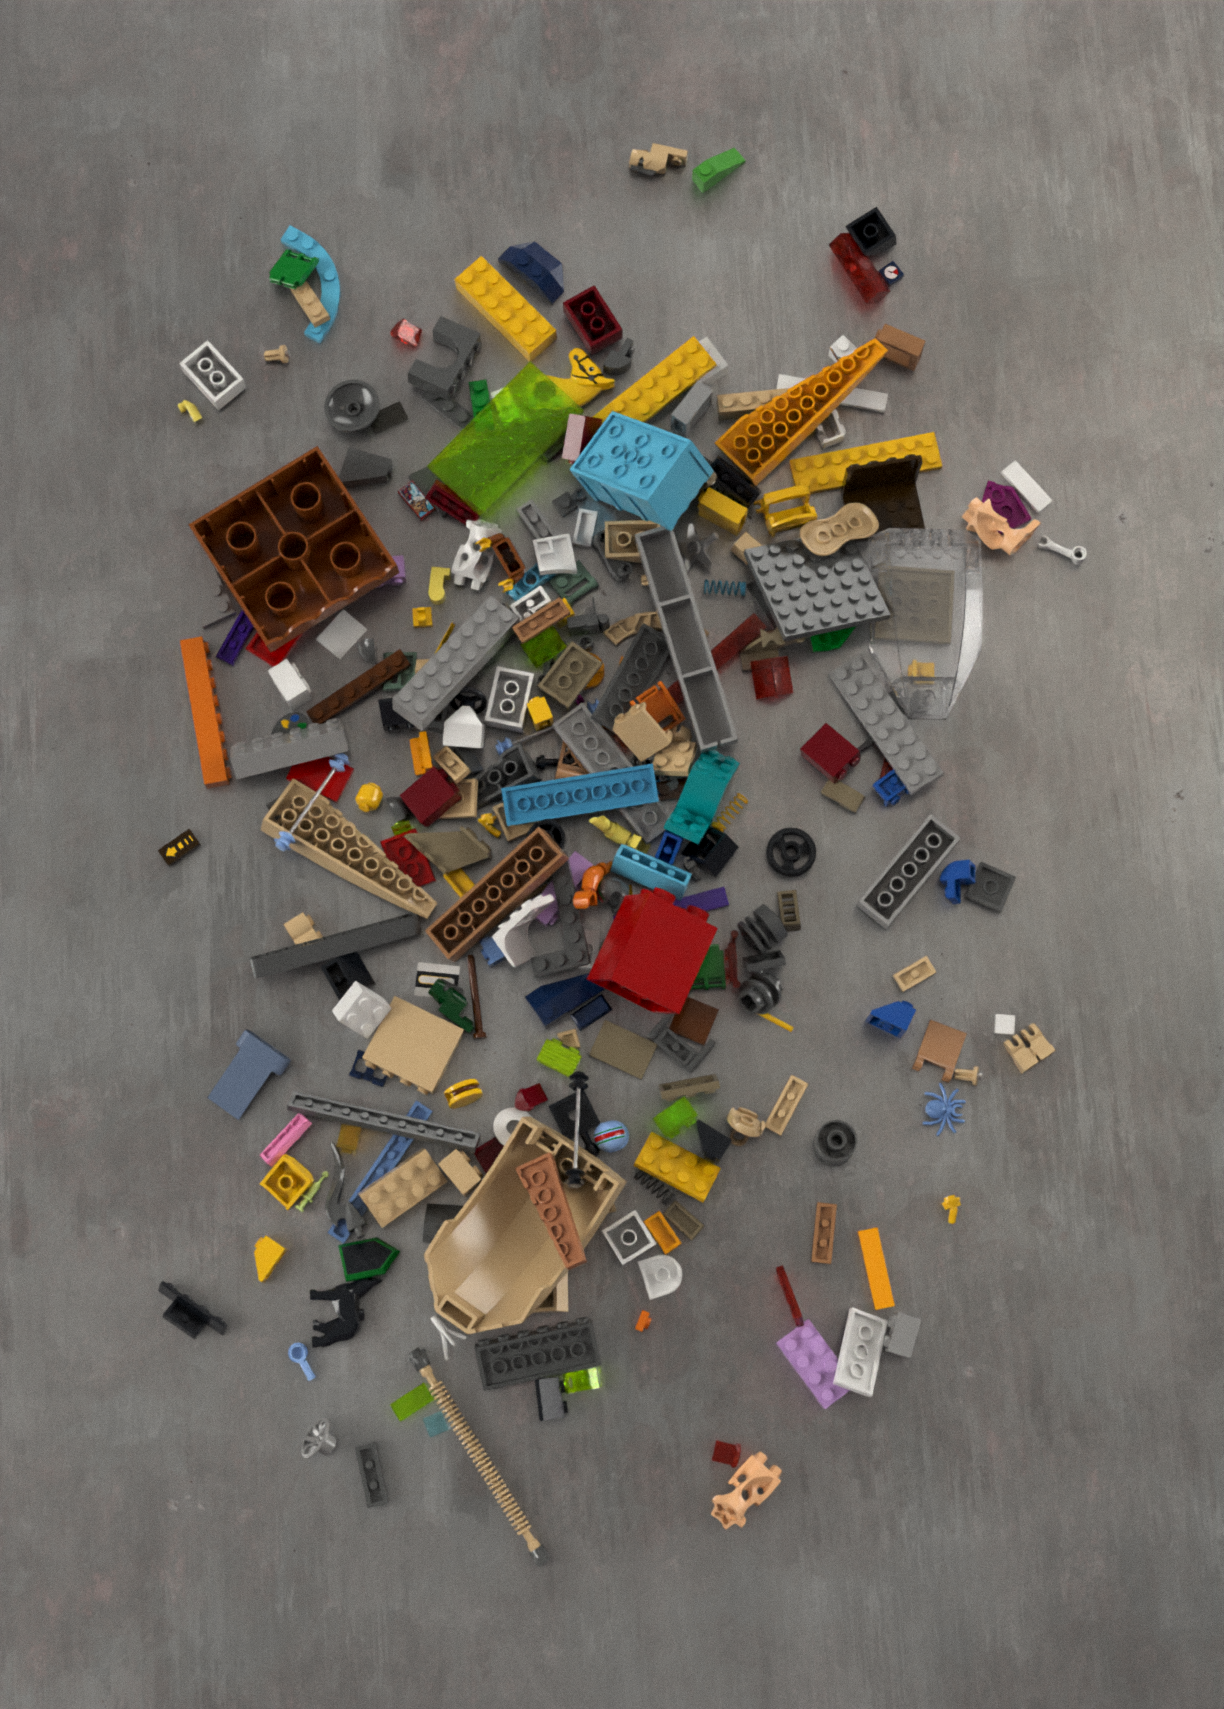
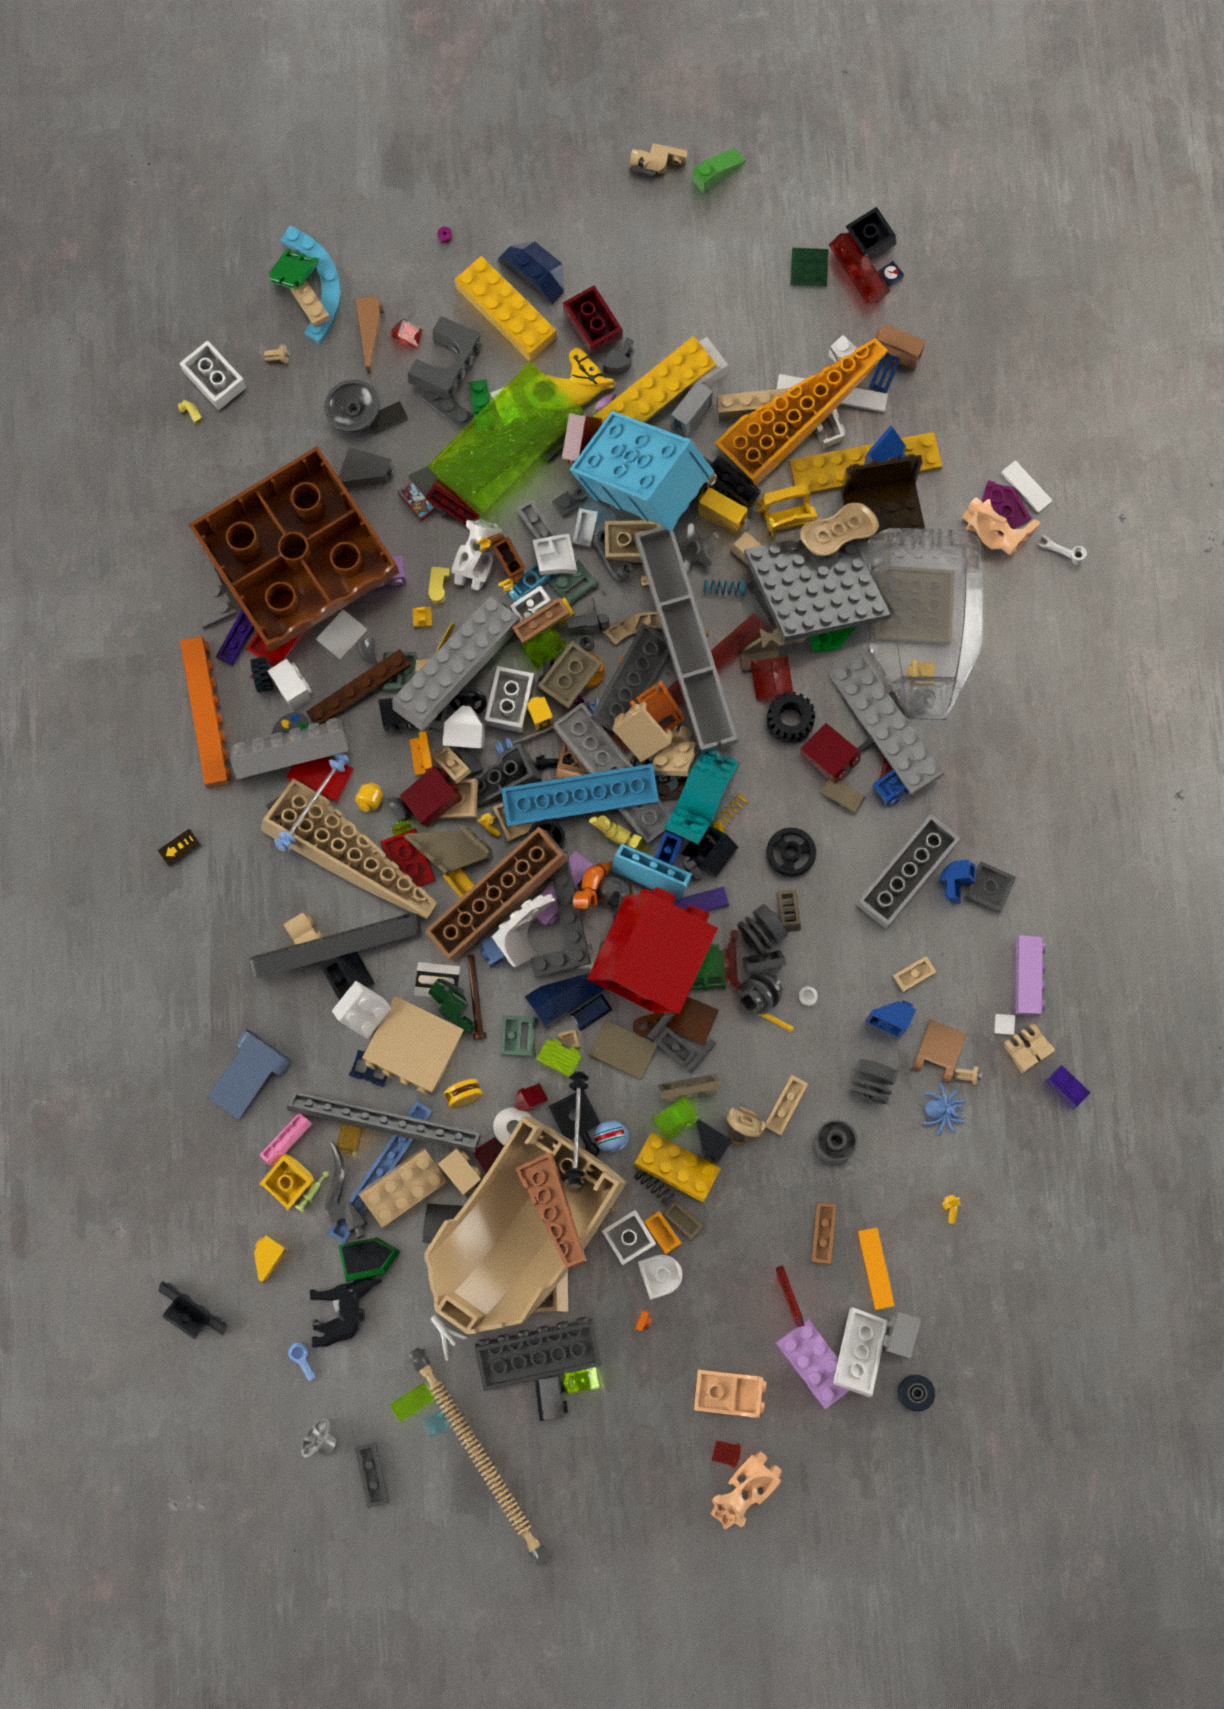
none -> black wheel [250,656,273,693]
none -> medium nougat slope [355,296,384,374]
none -> magenta piece [437,226,452,243]
none -> sand green plate [500,1015,538,1057]
none -> lavender bar [591,391,616,416]
none -> reddish brown plate [633,1013,671,1037]
none -> light nougat bracket [694,1370,767,1418]
none -> black tyre [767,691,815,743]
none -> clear green plate [790,248,829,286]
none -> white tile [798,986,818,1007]
none -> dark grey wheel [849,1059,898,1104]
none -> blue slope [864,426,906,465]
none -> blue tile [869,353,901,393]
none -> black wheel [898,1375,935,1412]
none -> lavender brick [1015,936,1046,1016]
none -> dark purple brick [1045,1065,1091,1109]

